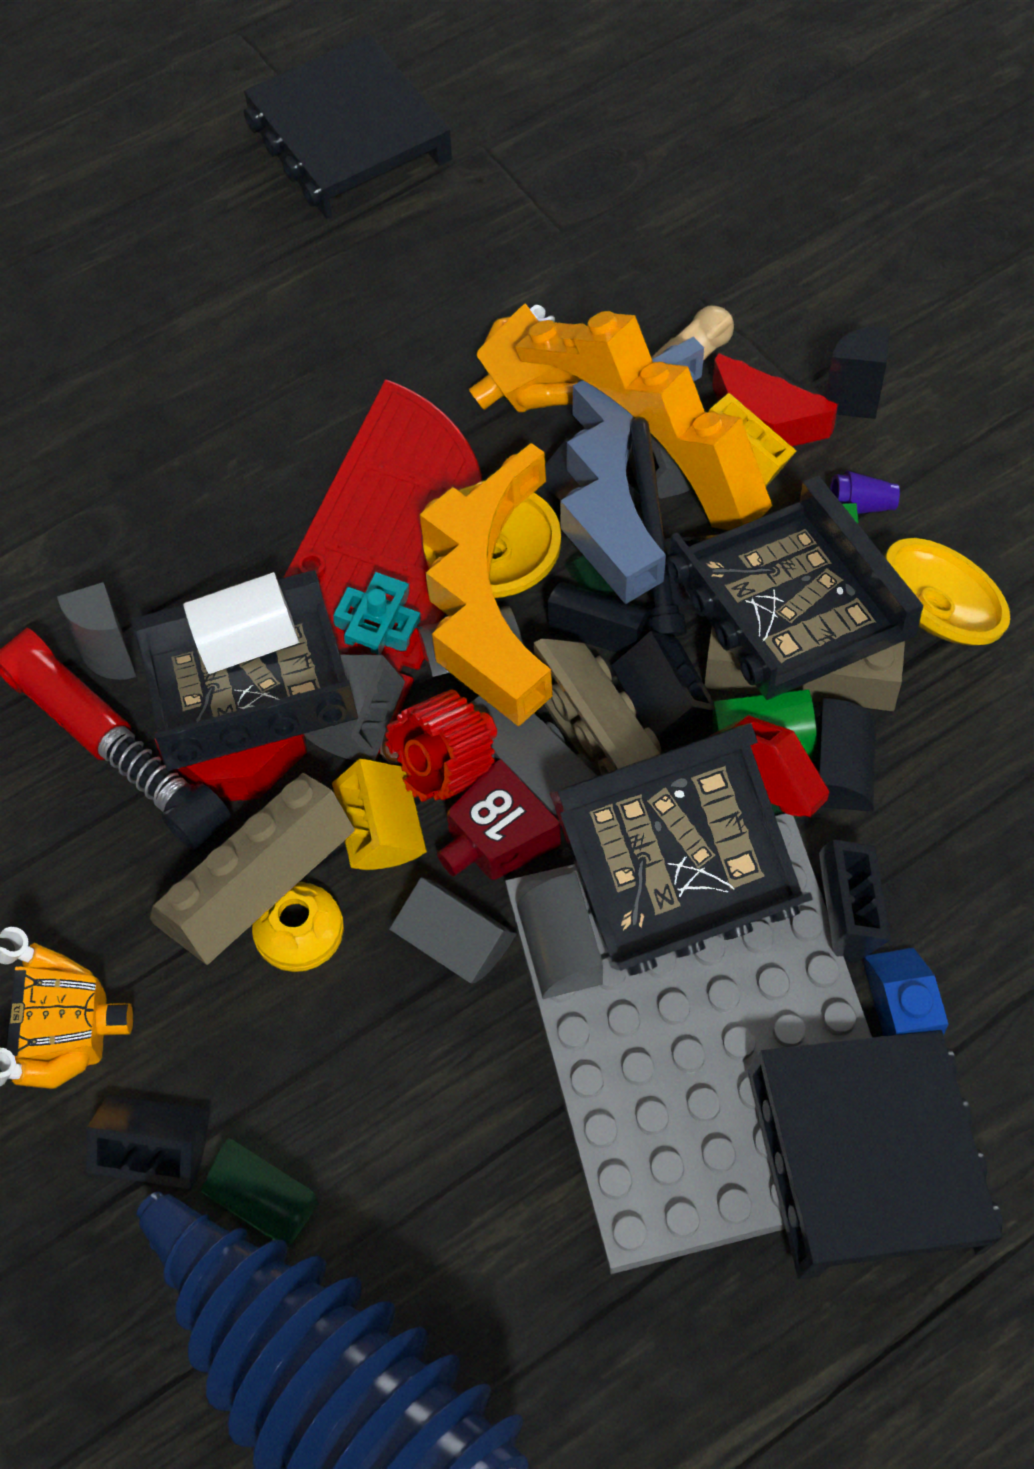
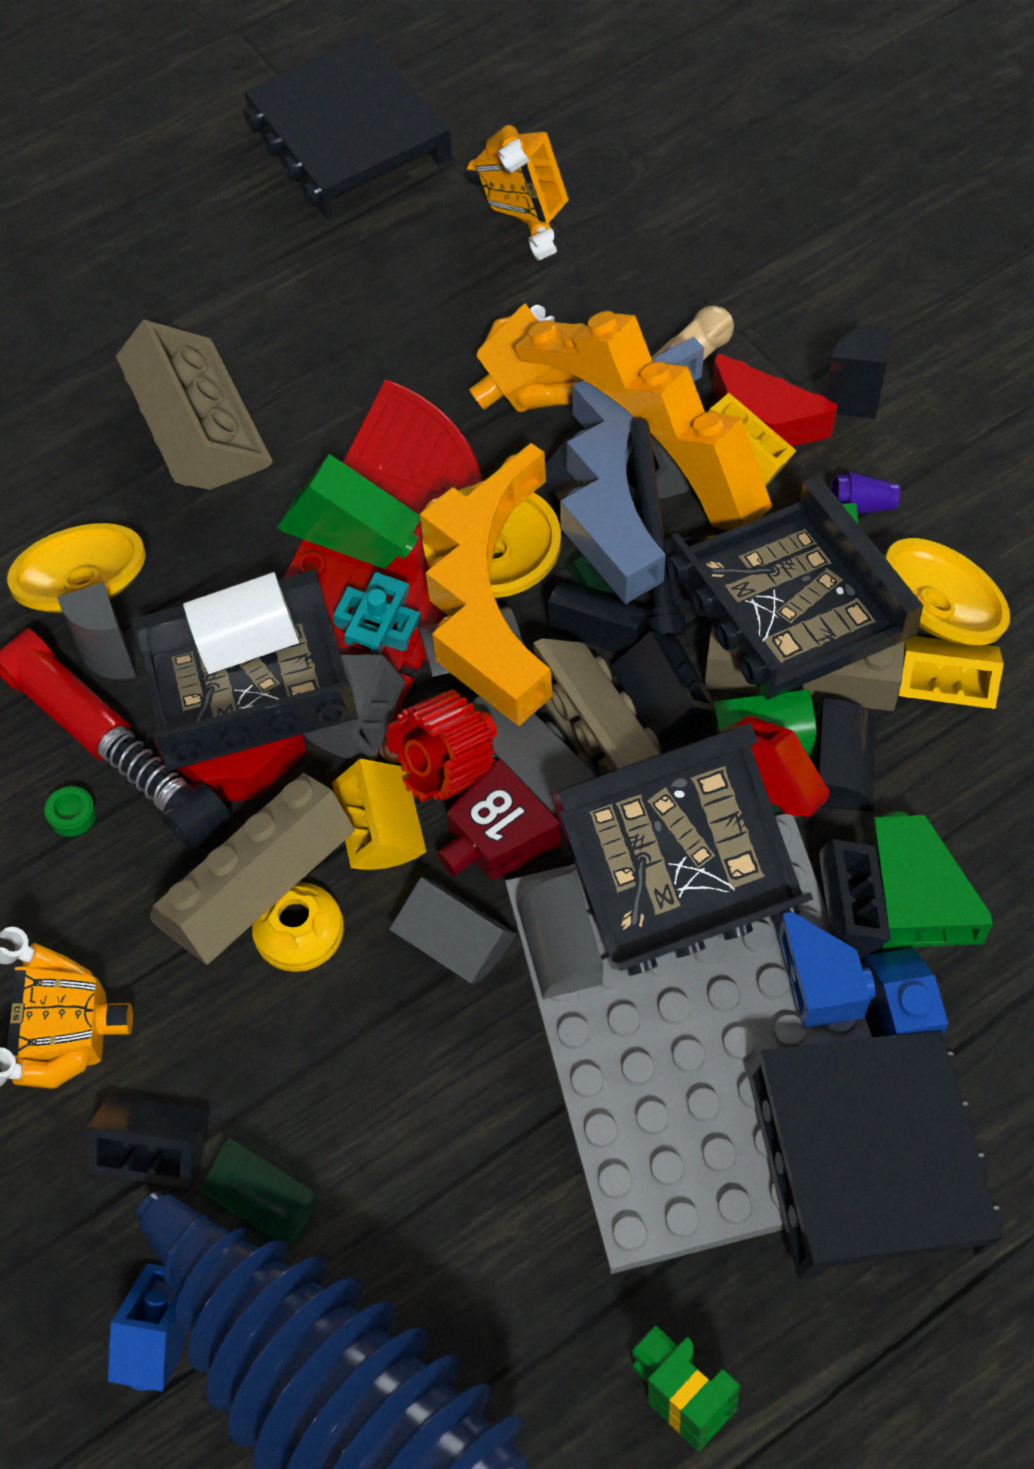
none -> yellow dish [7,523,146,613]
none -> green tile [44,786,97,837]
none -> blue slope [108,1263,187,1392]
none -> dark tan slope [116,319,273,490]
none -> green slope [277,454,420,569]
none -> light orange torso [467,125,569,260]
none -> green hips [632,1326,740,1453]
none -> blue slope [778,912,875,1029]
none -> green slope [868,812,993,948]
none -> yellow brick [898,636,1004,709]

